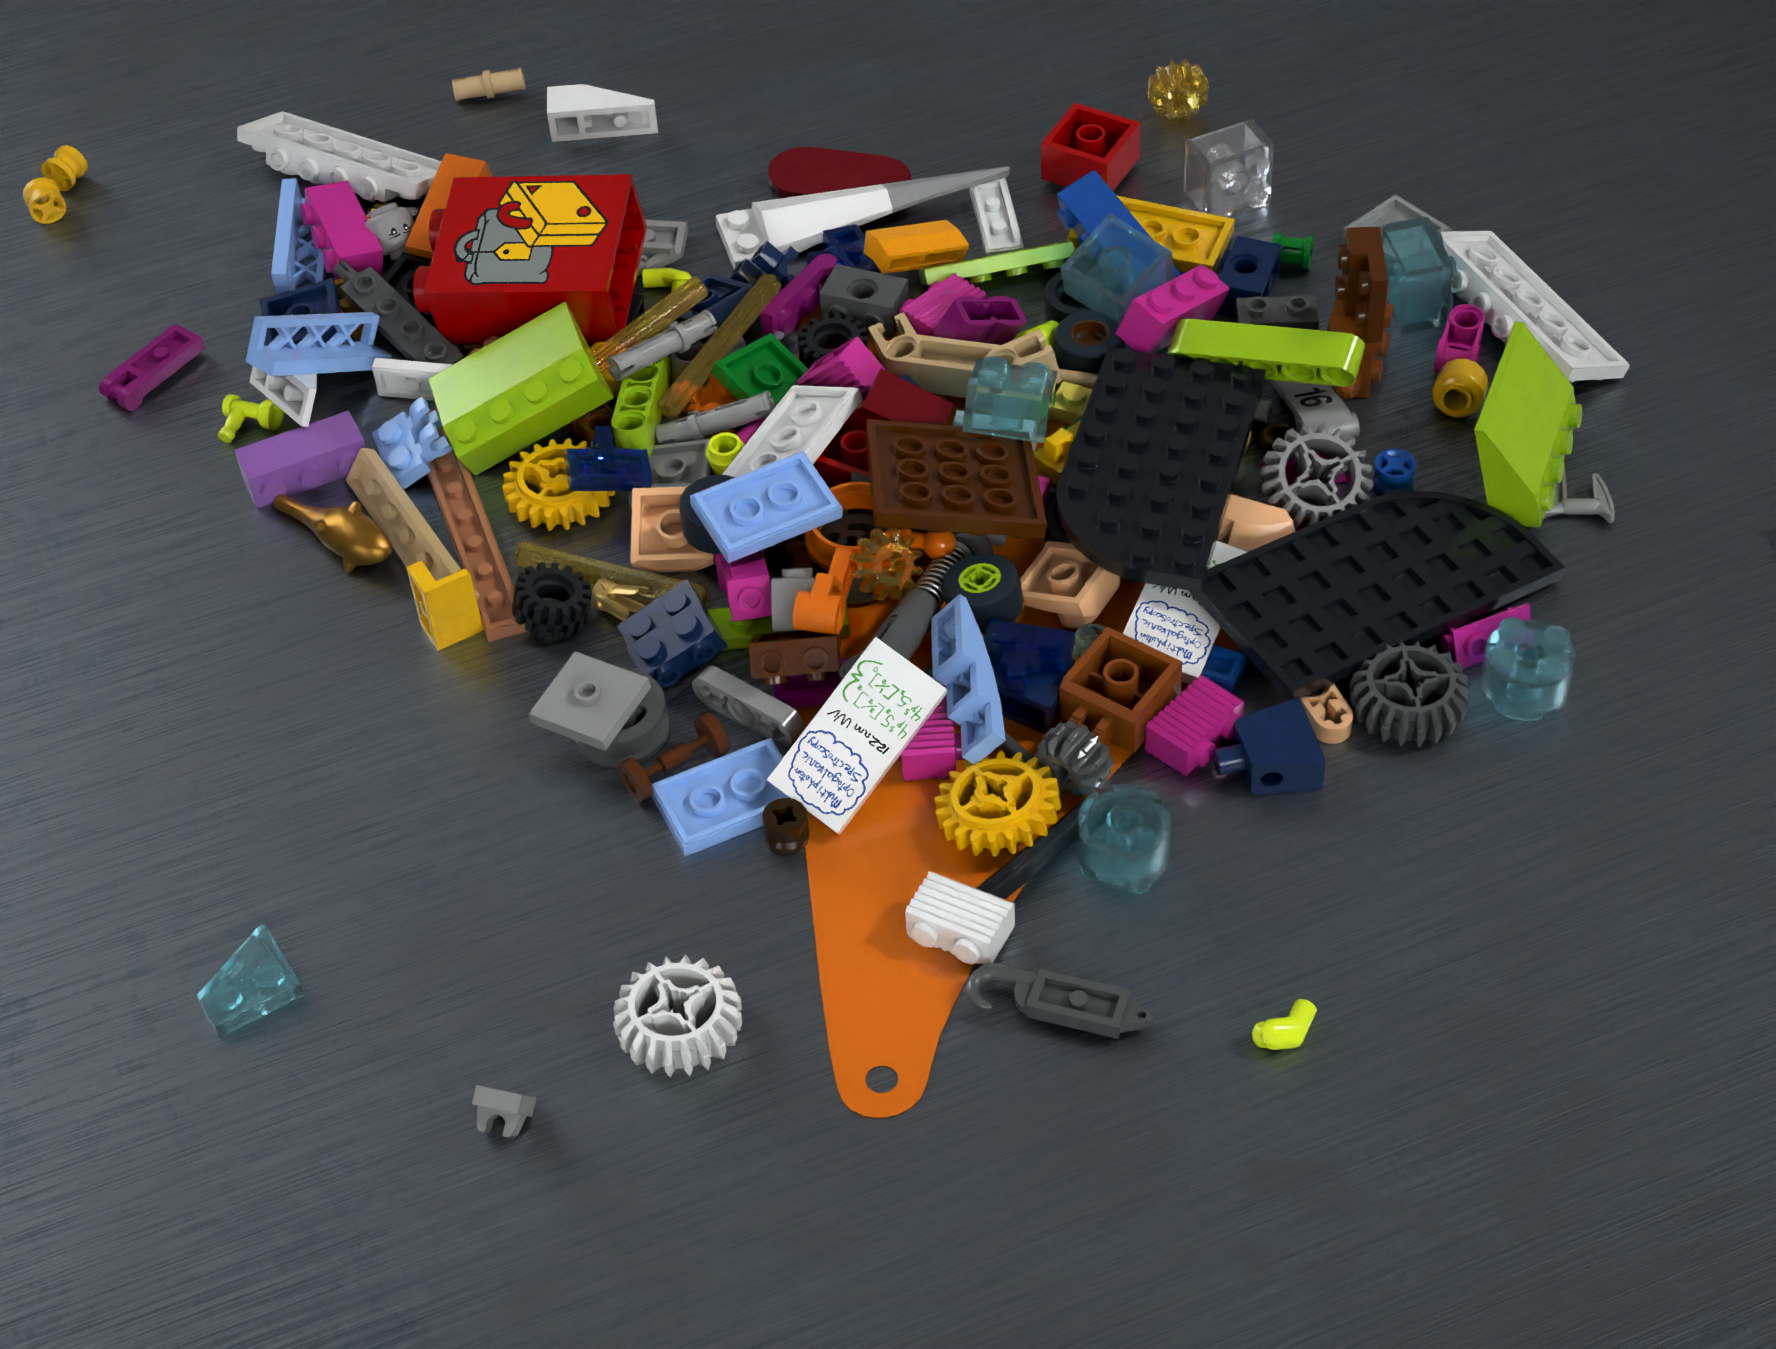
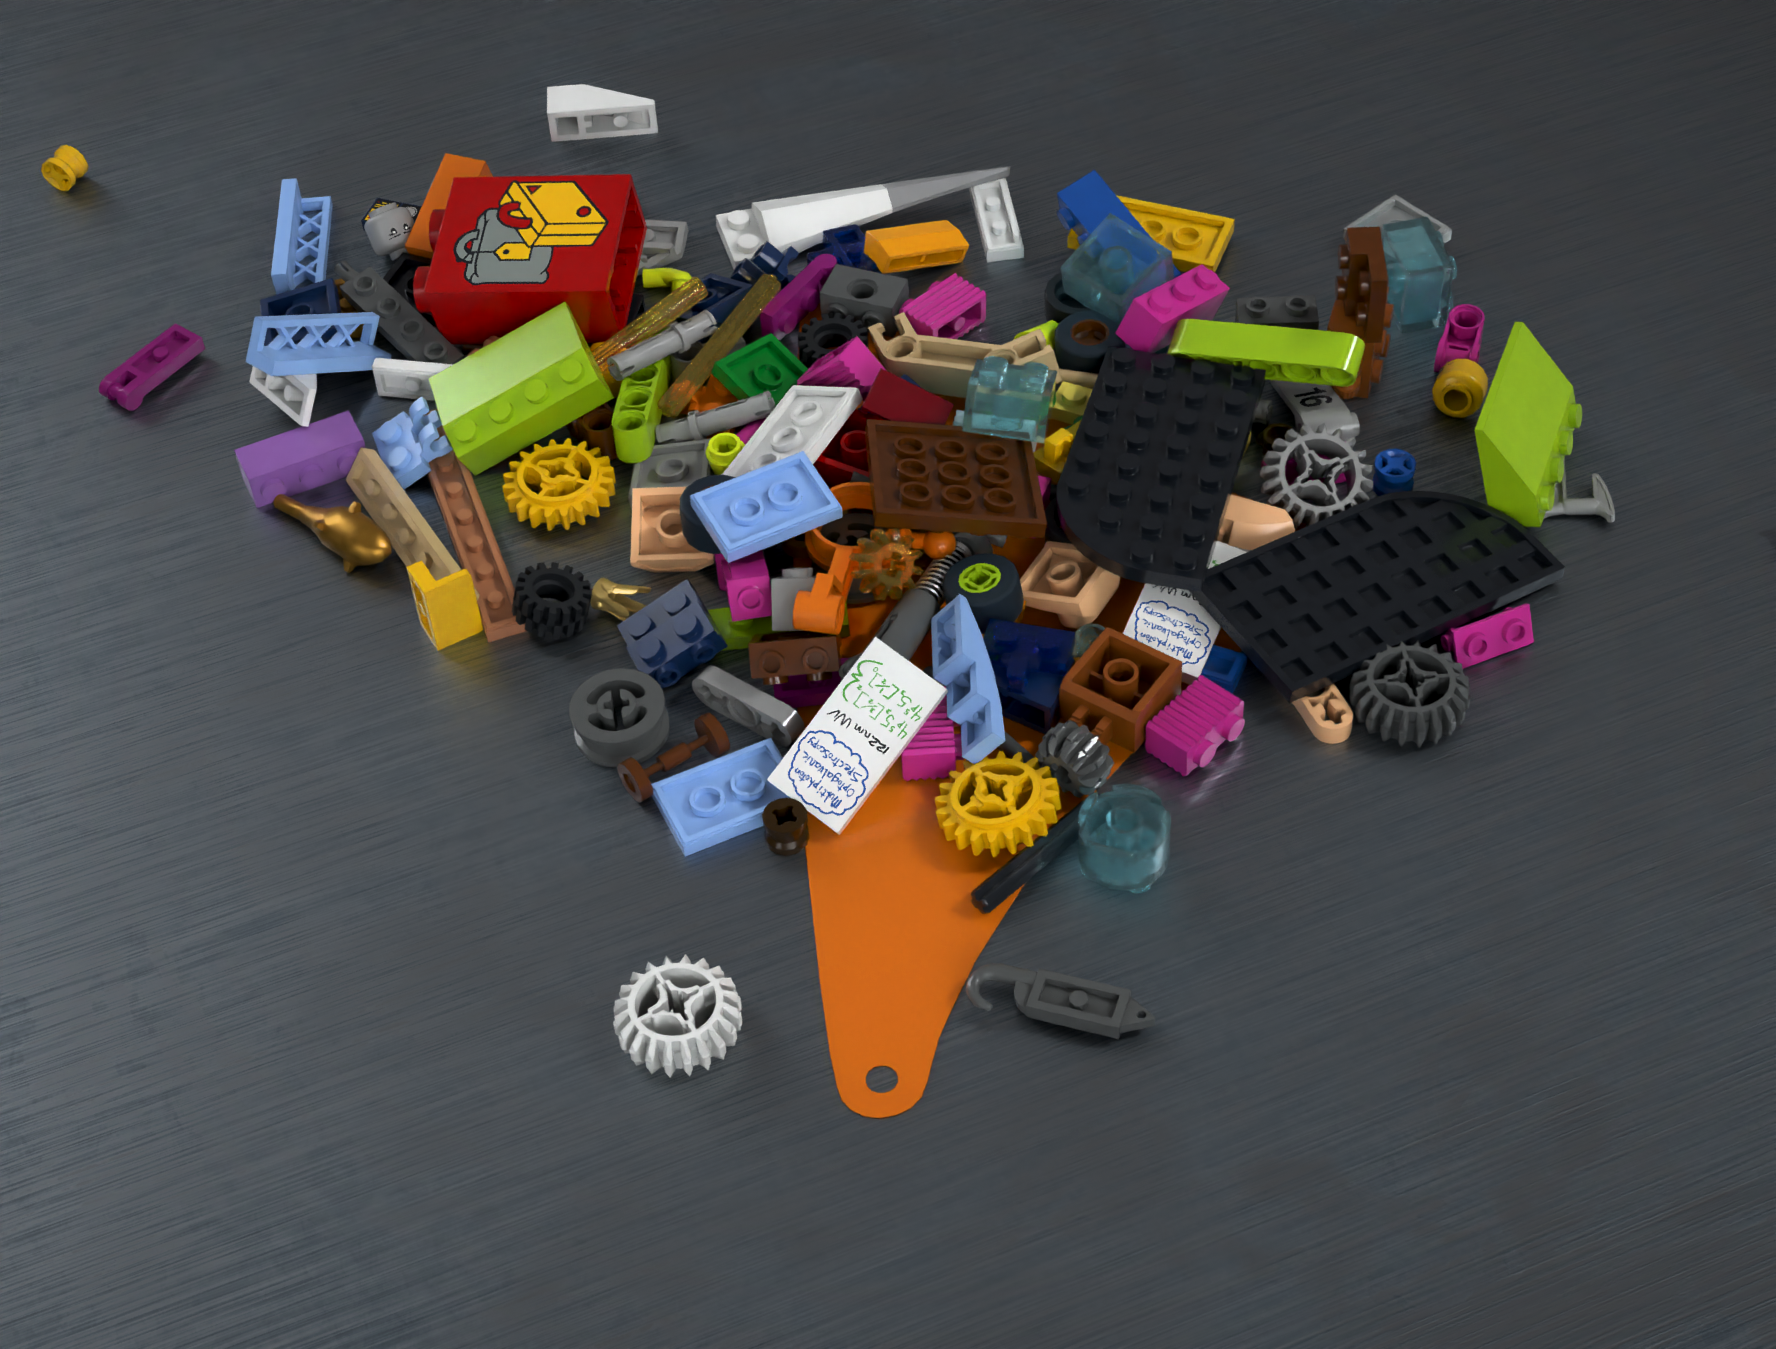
yellow wheel [22,178,66,224] -> none
clear light blue wing [197,923,305,1038] -> none
neon yellow piece [217,394,284,443] -> none
white plate [237,111,442,203] -> none
dark pink brick [300,181,383,280] -> none
tan pin [452,67,526,102] -> none
light grey tile [472,1085,537,1138] -> none
clear yellow axle [514,541,708,605] -> none
light grey plate [528,651,651,751] -> none
clear blue hinge [564,426,653,491] -> none
dark red tile [768,147,911,198] -> none
white brick [905,871,1015,965] -> none
lime plate [918,241,1075,285] -> none
magenta brick [933,296,1027,345] -> none
red brick [1041,102,1141,191] -> none
clear yellow gear [1147,58,1209,121] -> none
clear brick [1183,119,1274,217] -> none
dark blue torso [1212,698,1326,795] -> none
dark blue brick [1216,236,1282,318] -> none
neon yellow arm [1252,999,1317,1050] -> none
green bush [1272,231,1314,270] -> none
white plate [1429,231,1630,382] -> none
clear light blue brick [1480,617,1576,721] -> none

